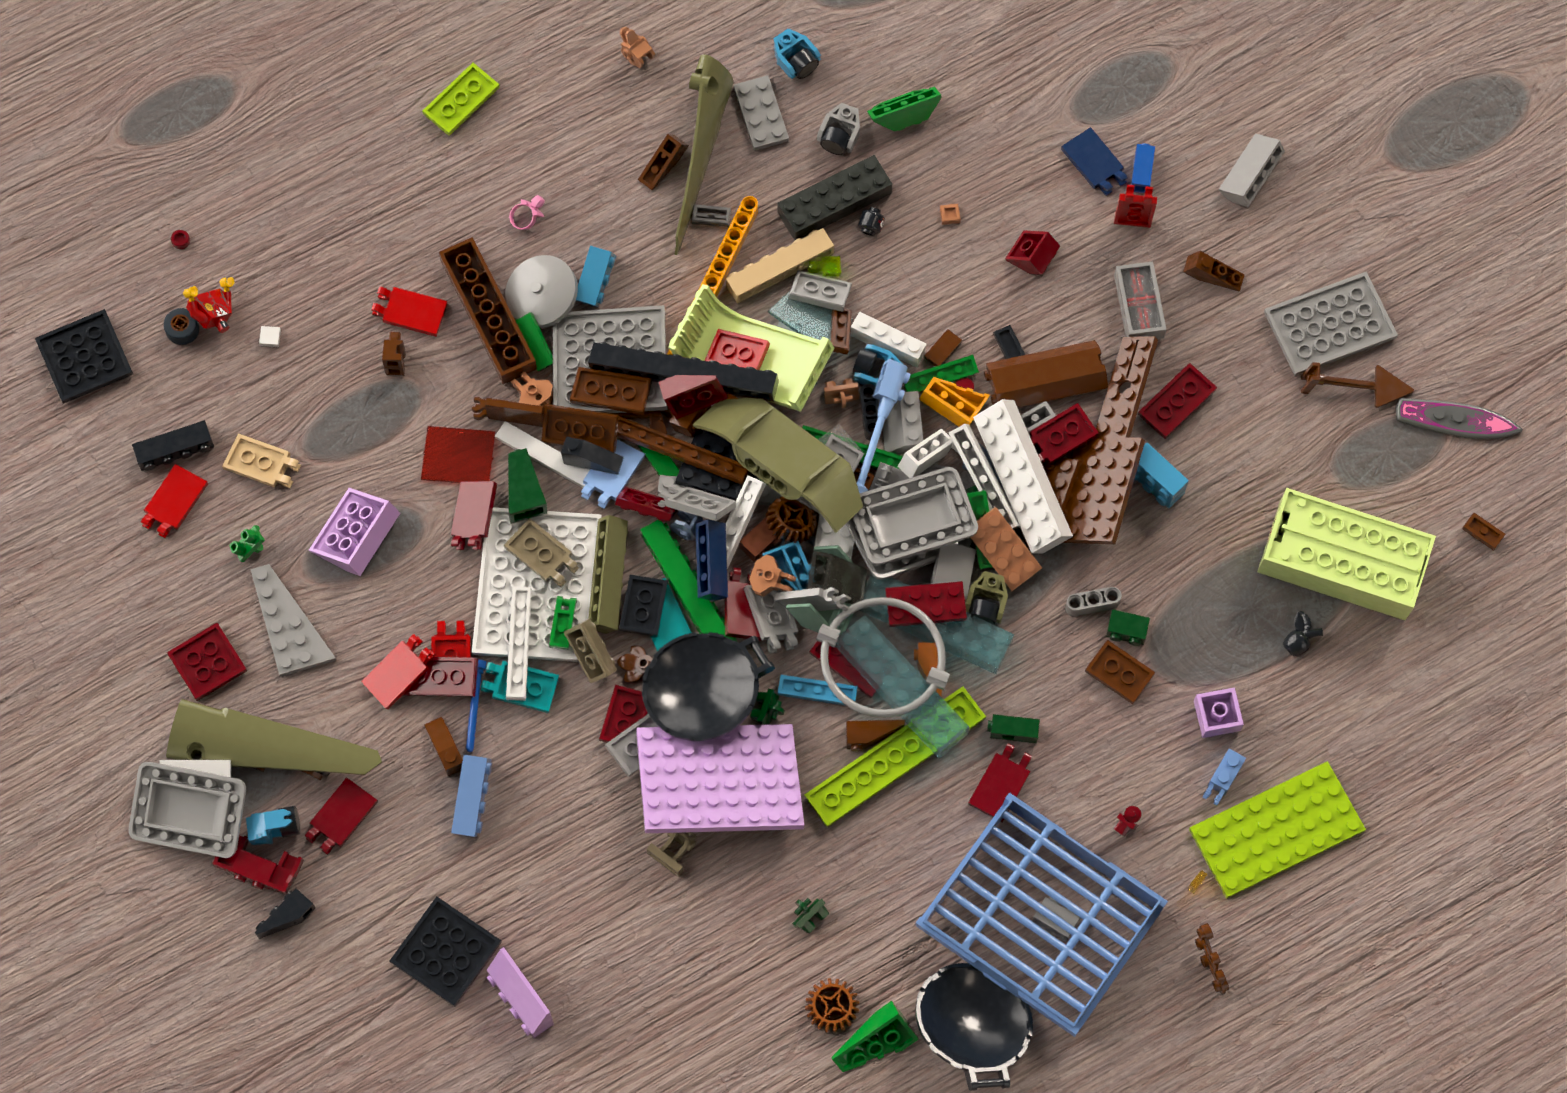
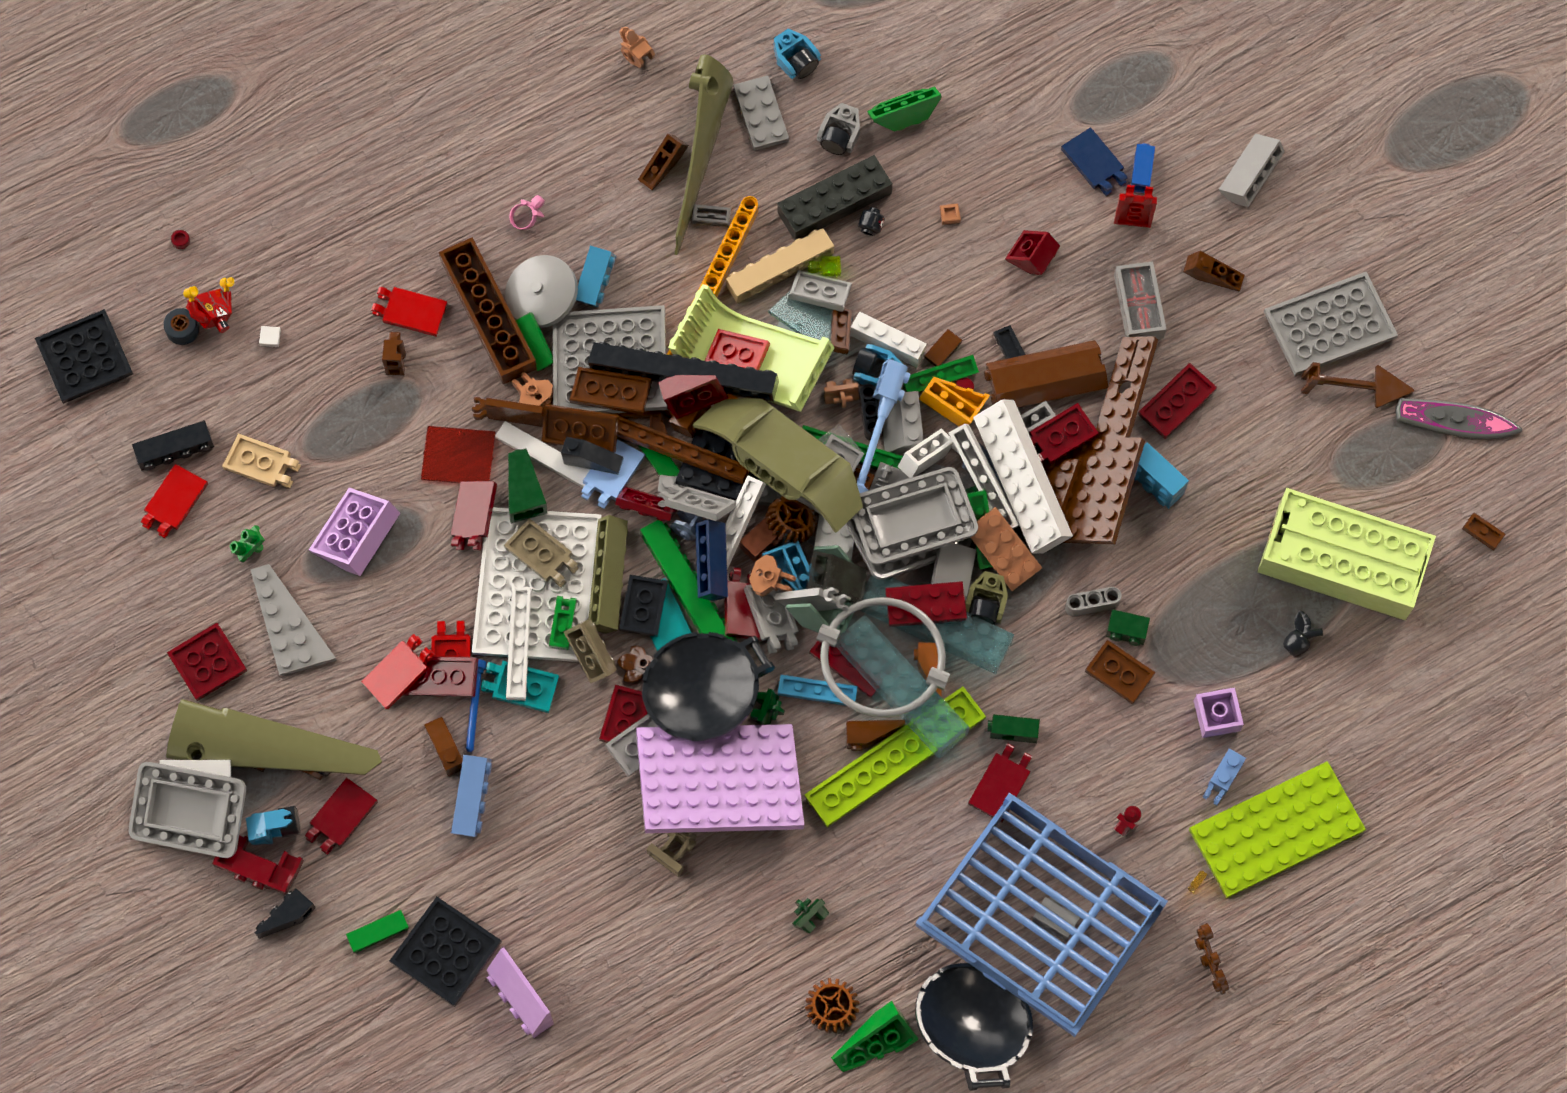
lime plate [422,63,500,136] -> none
none -> green tile [346,910,409,953]

